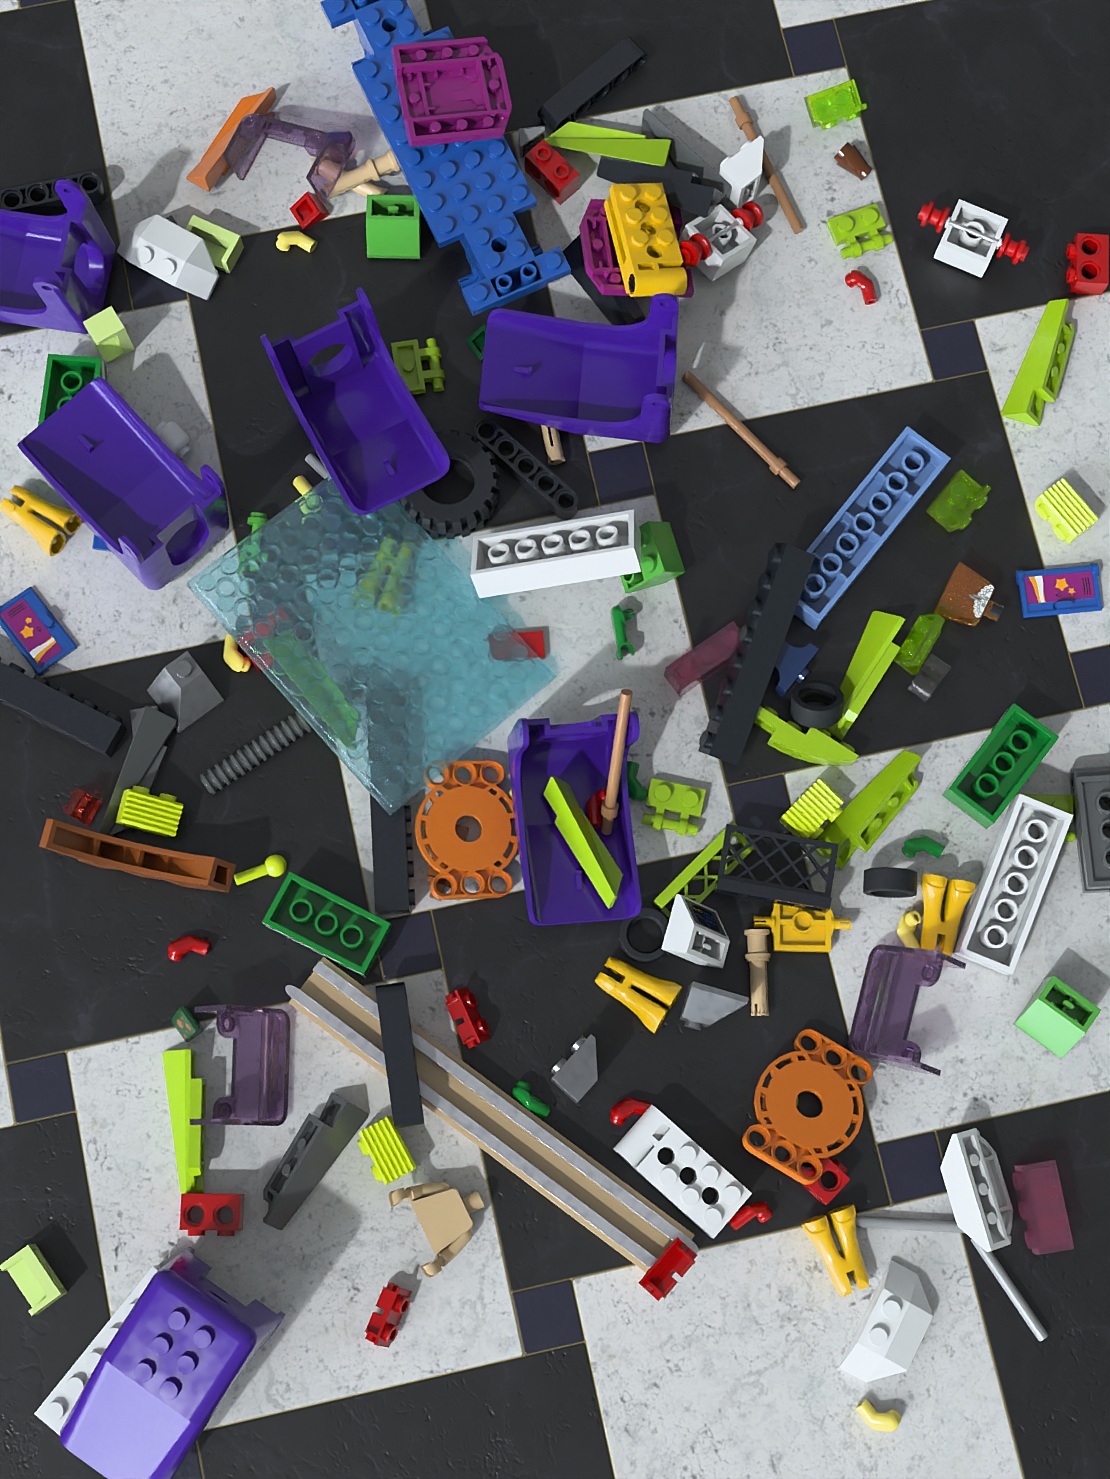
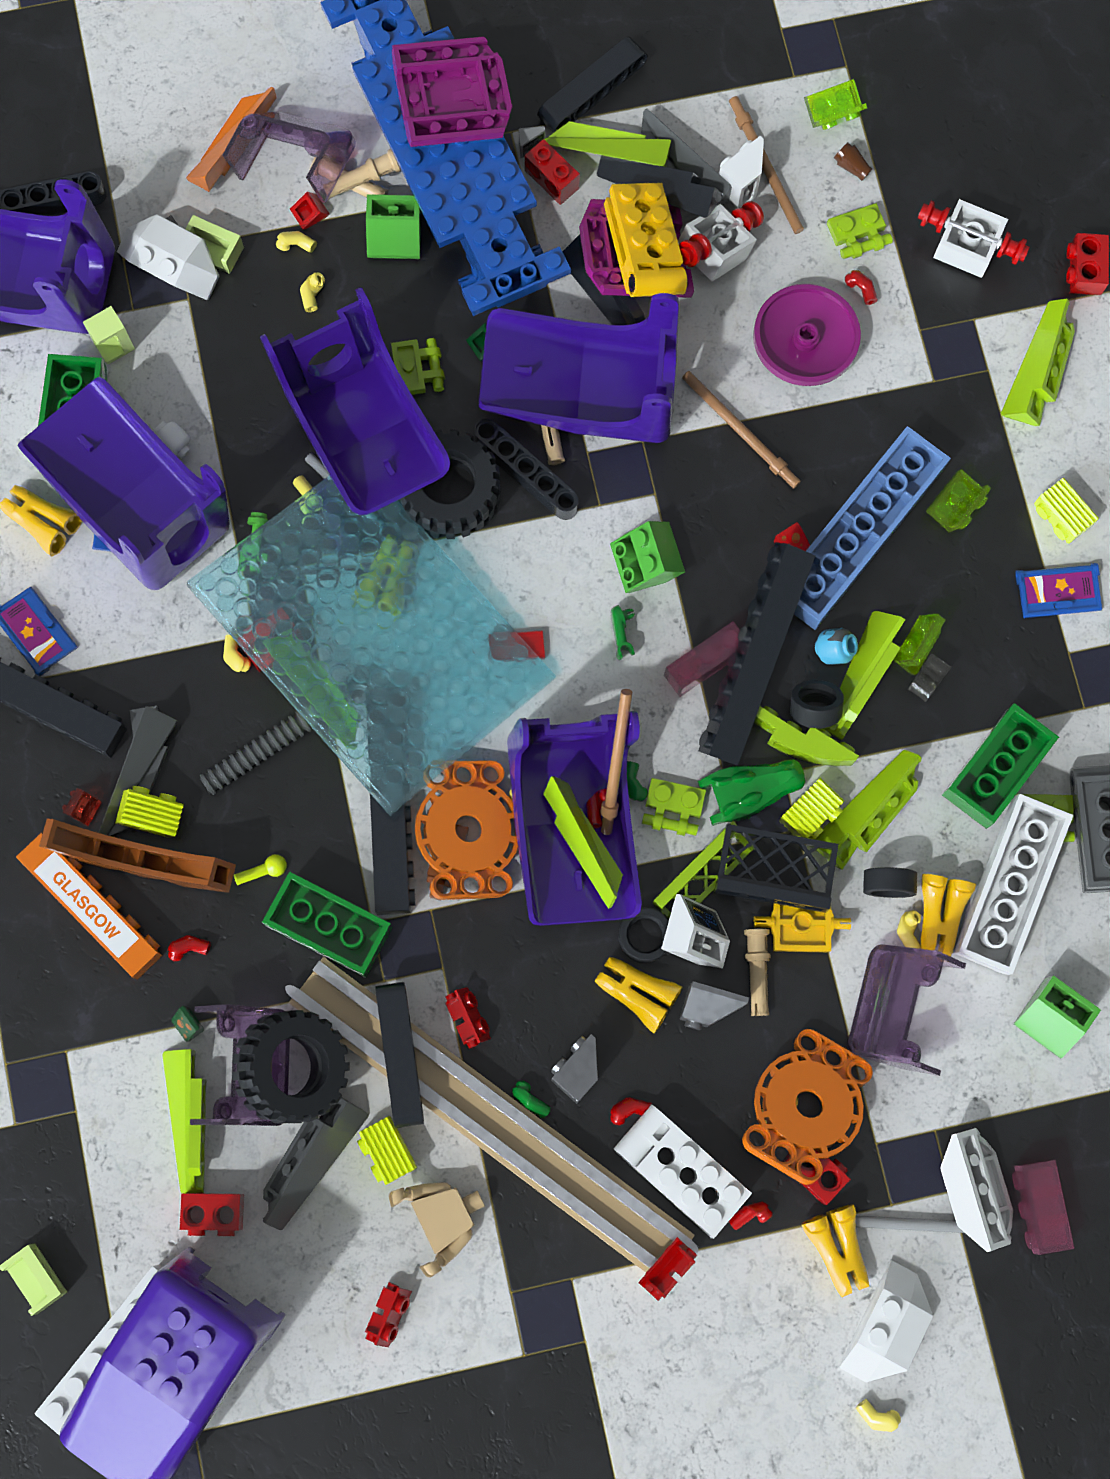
flat silver slope [147,651,225,734] -> none
white brick [470,509,641,598] -> none
dark blue brick [772,640,819,698] -> none
green arm [902,835,945,858] -> none
clear orange torso [932,562,1004,626] -> none
light grey bar [970,1239,1049,1341] -> none
none -> brick [16,833,162,980]
none -> black tyre [232,1010,350,1123]
none -> light yellow arm [300,272,325,312]
none -> green animal [697,759,805,826]
none -> magenta dish [753,284,861,386]
none -> red slope [774,522,810,551]
none -> medium azure head [815,628,858,665]

